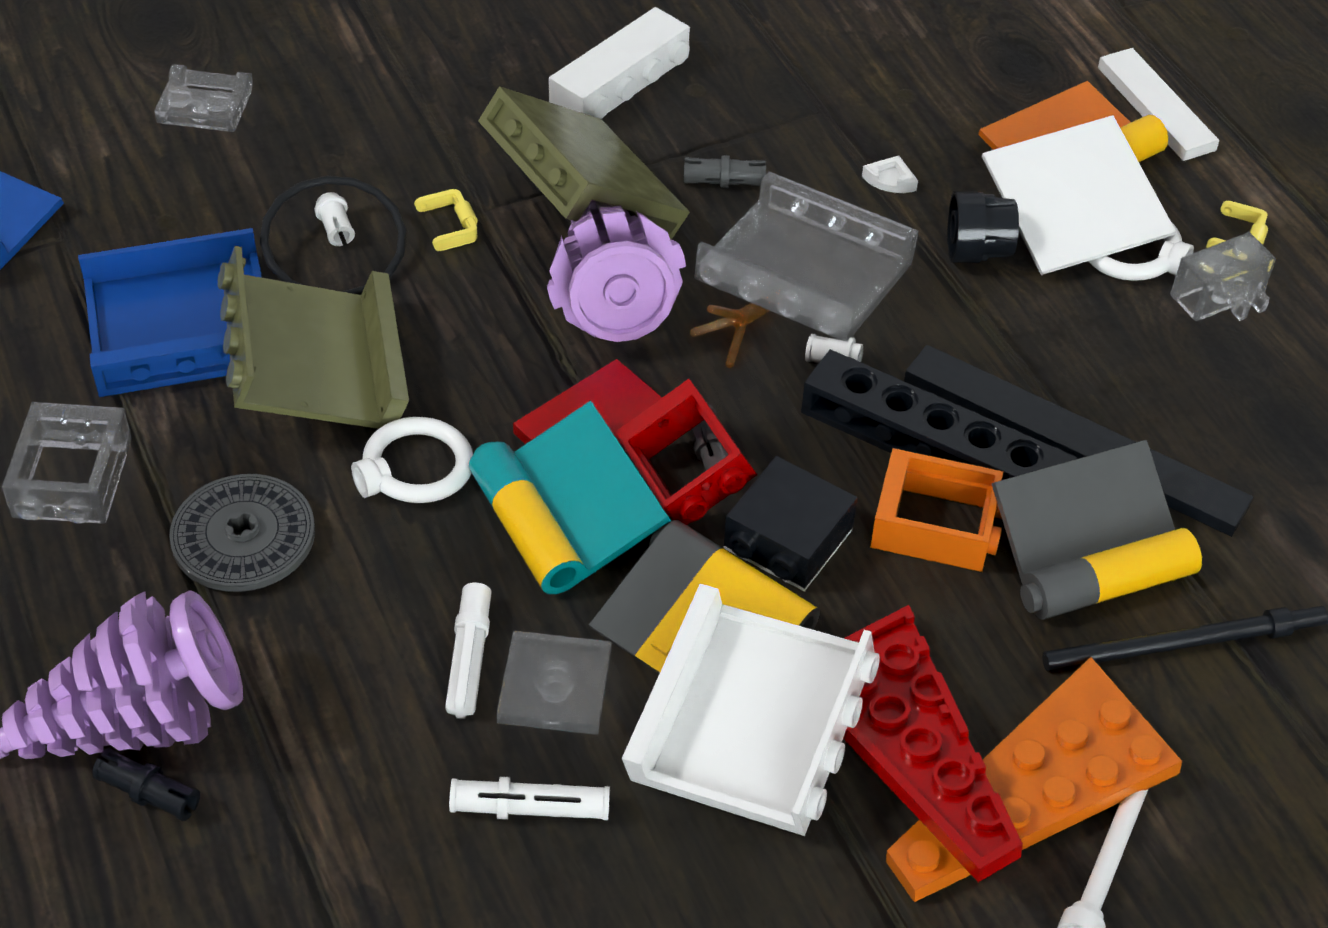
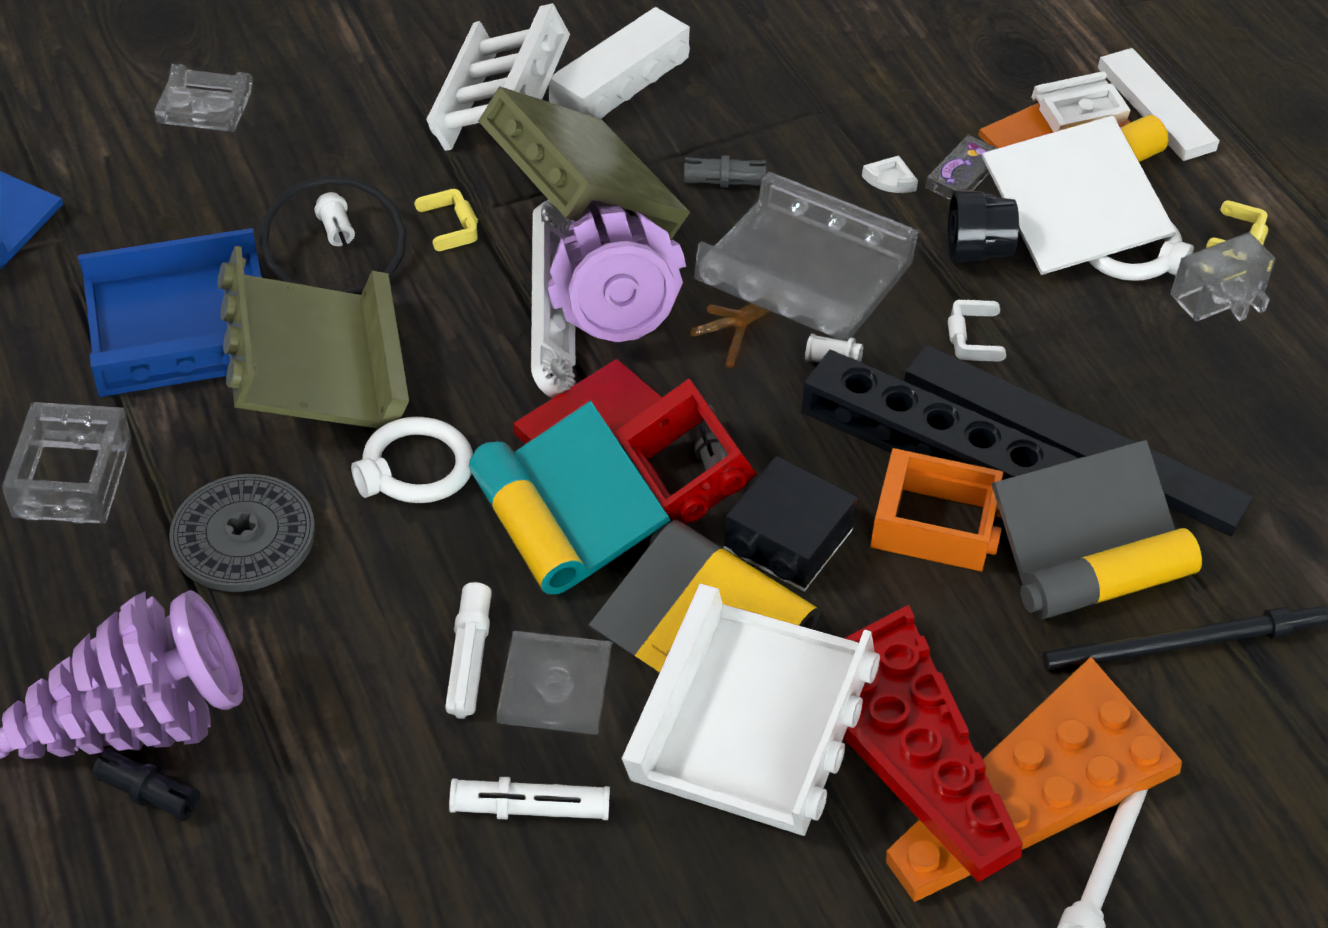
none -> white fence [426,3,570,151]
none -> white plate [531,200,576,398]
none -> clear tile [925,135,998,199]
none -> white piece [948,300,1006,362]
none -> white plate [1031,71,1131,132]

